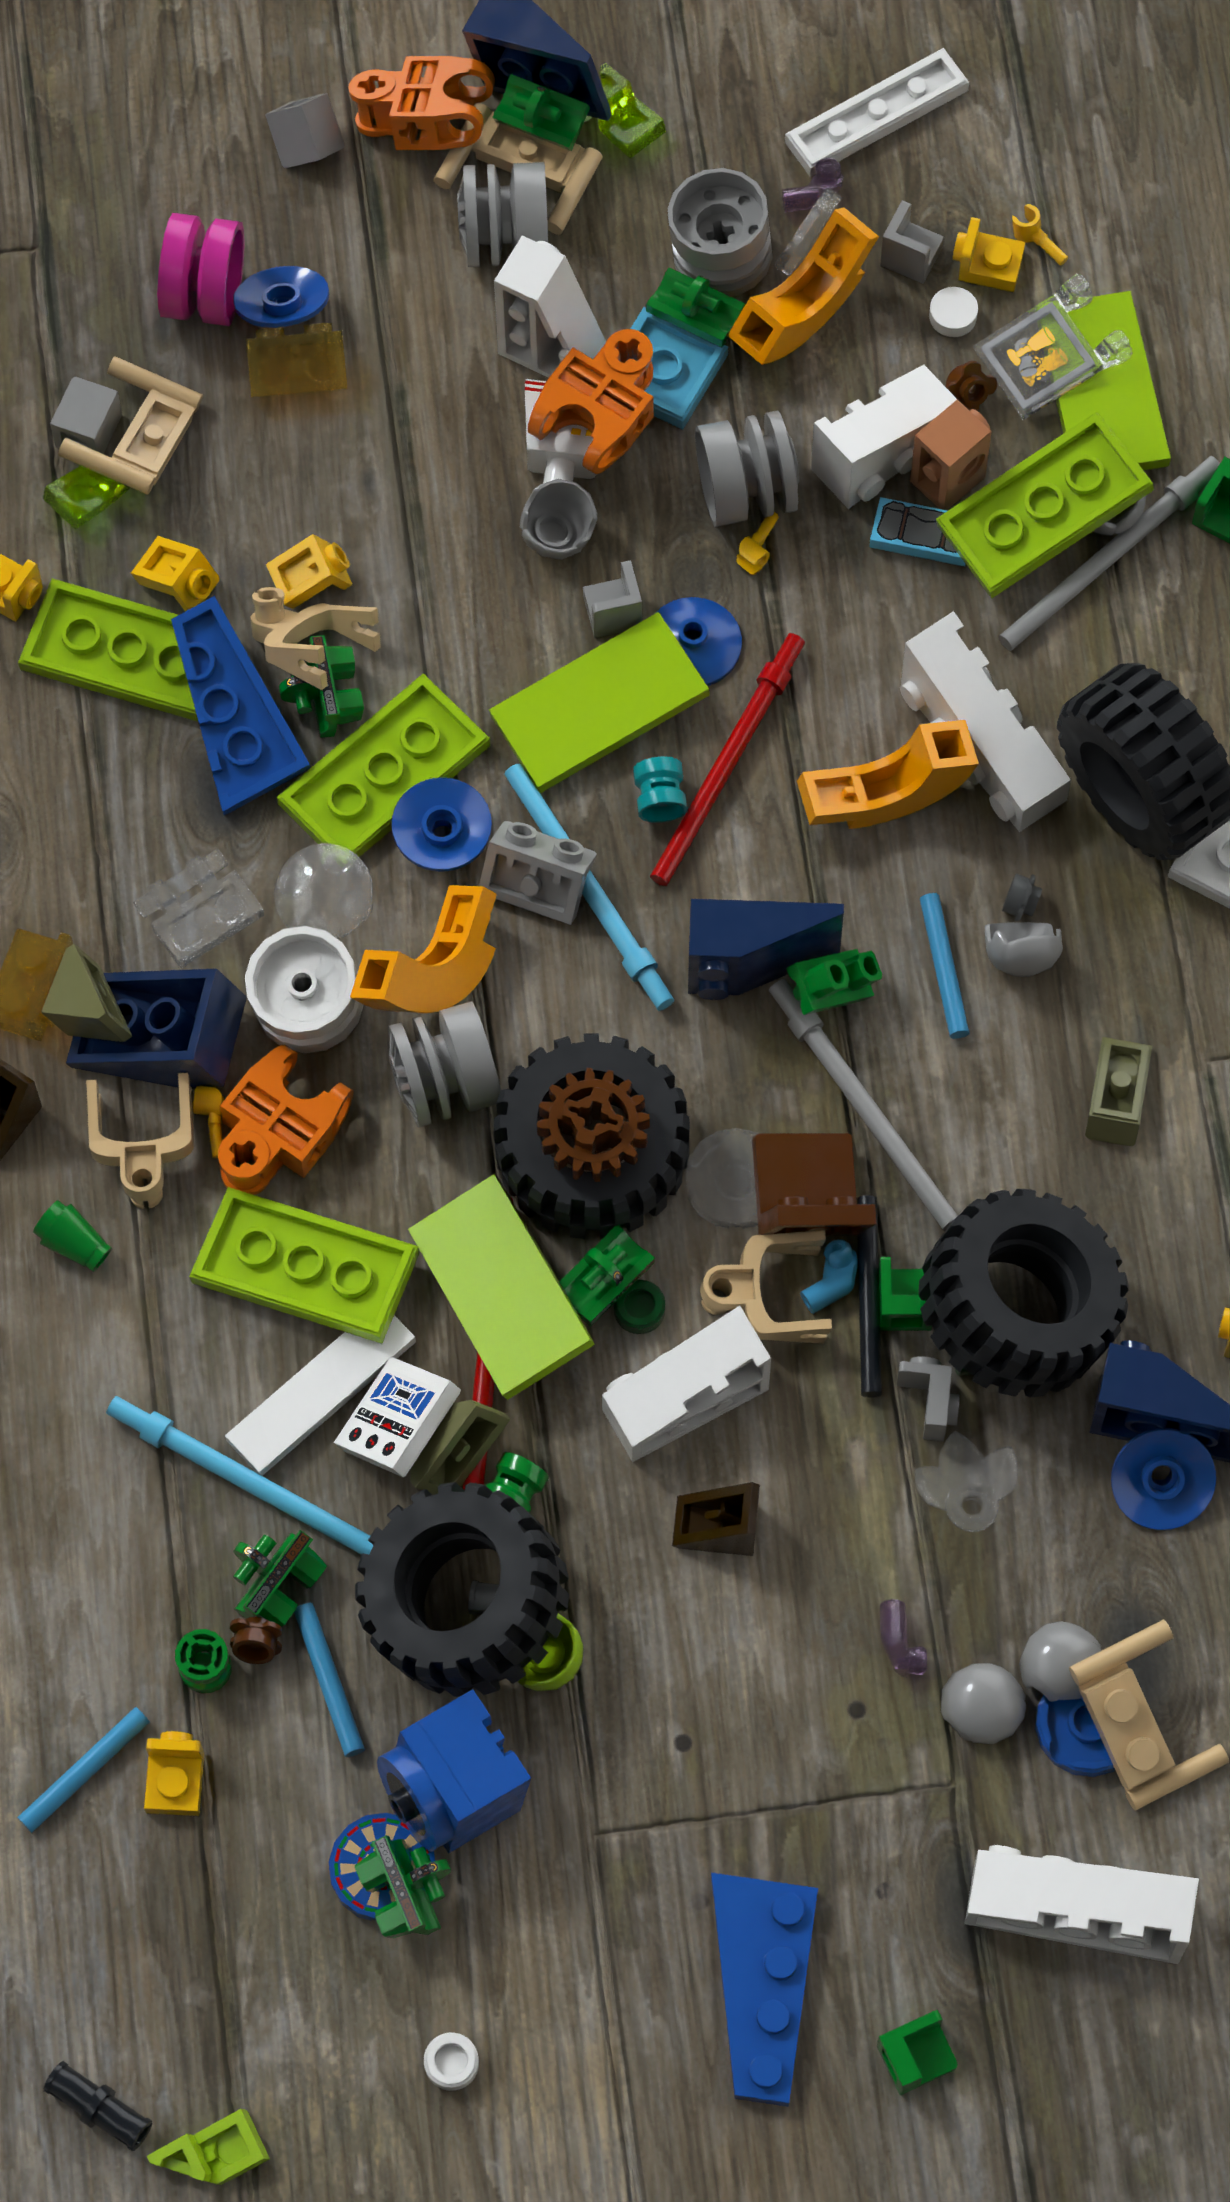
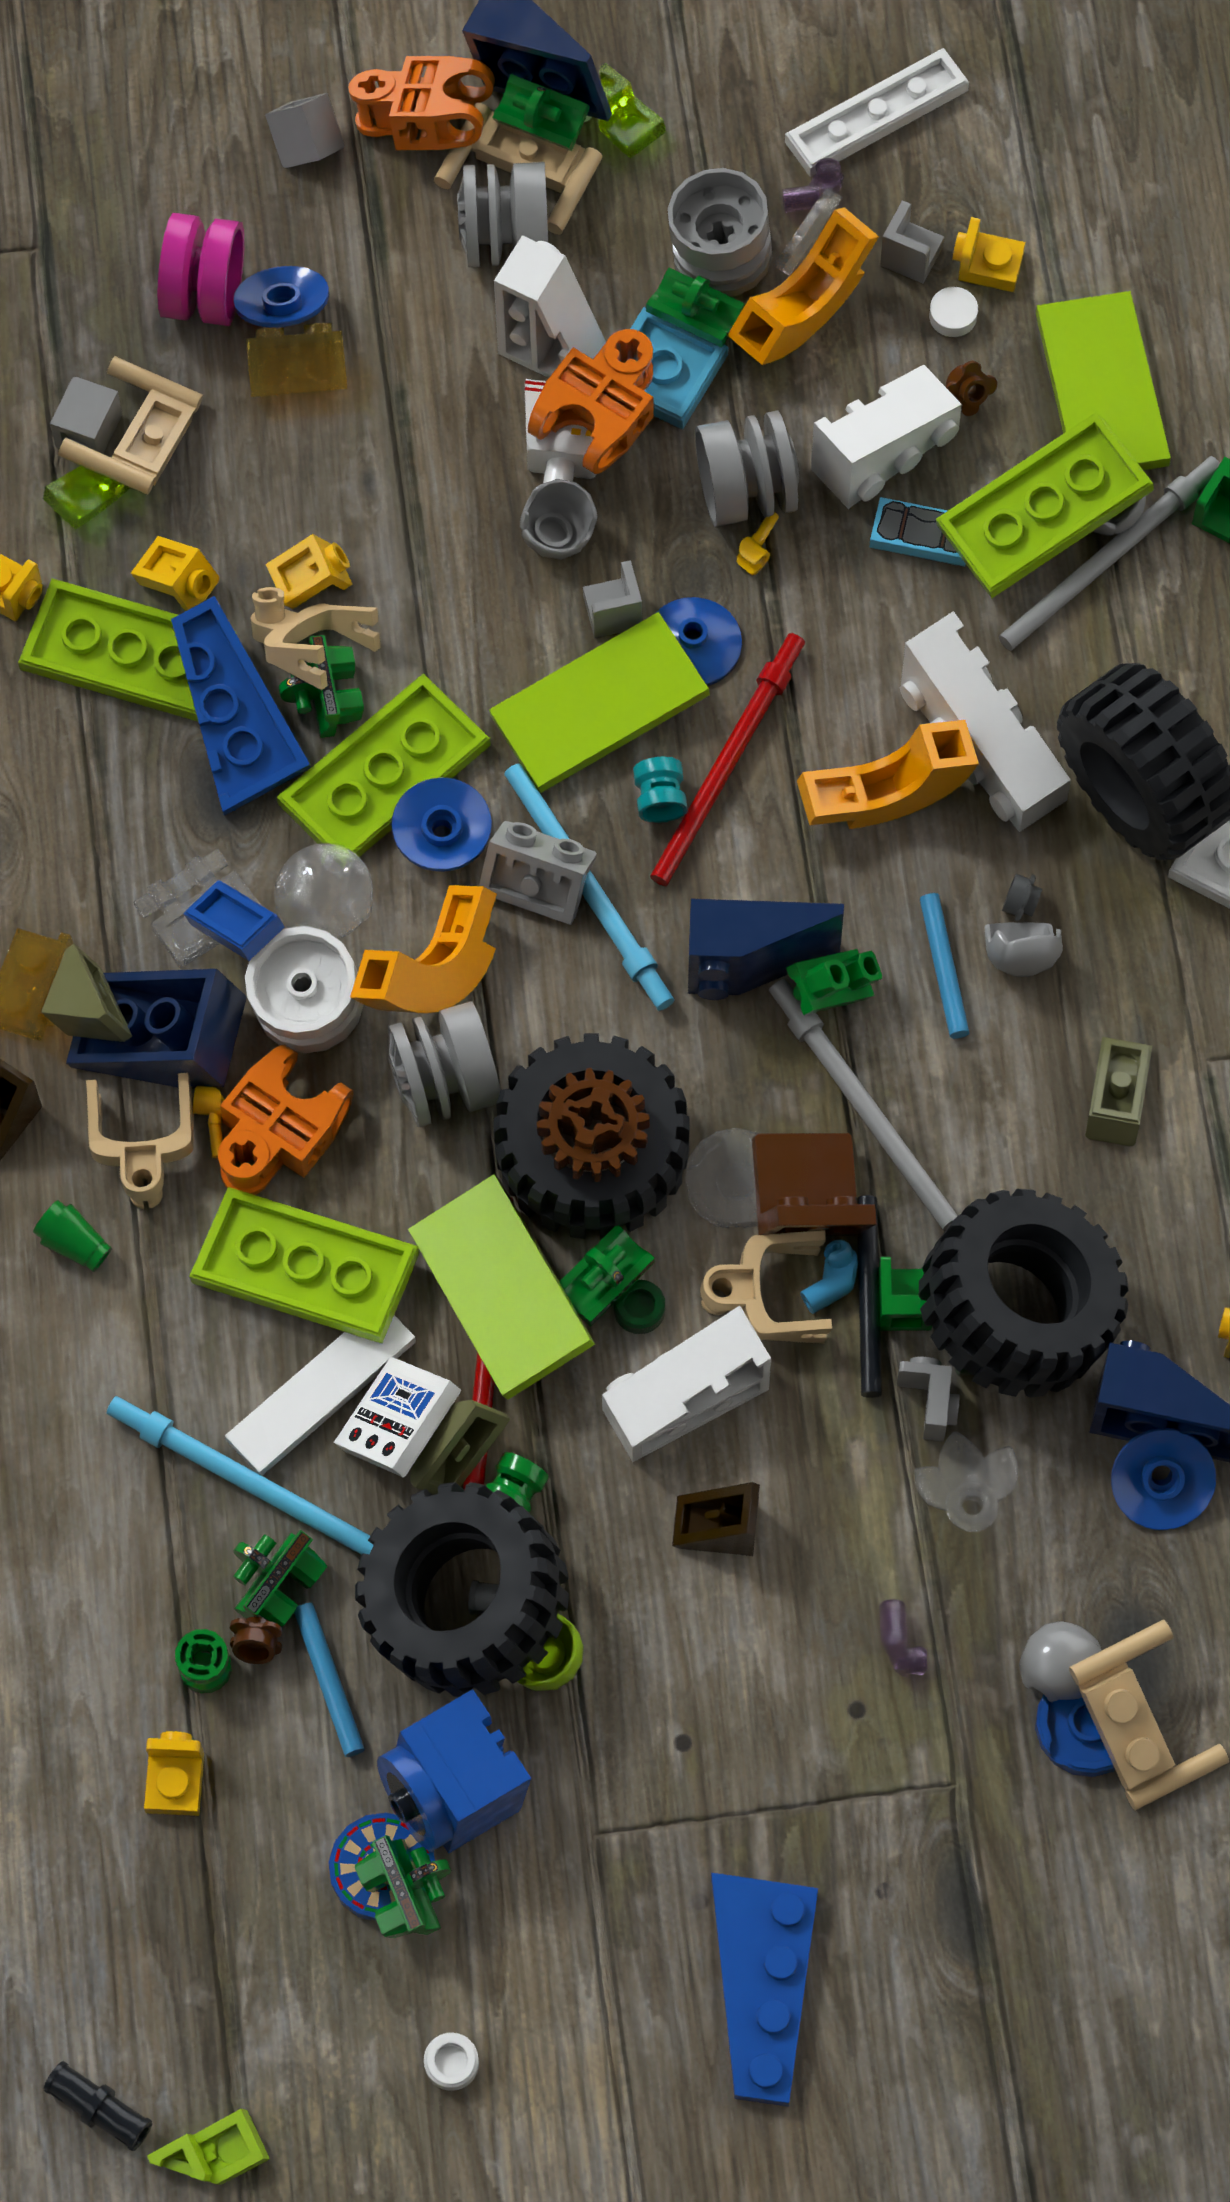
dark azure bar [17,1707,150,1833] -> none
green panel [877,2010,958,2096] -> none
nougat brick [910,400,992,510] -> none
light grey hair [941,1663,1026,1744] -> none
white wedge [965,1845,1199,1964] -> none
clear flag [973,274,1133,420] -> none
yellow hand [1012,204,1068,266] -> none
none -> blue tile [183,880,285,961]

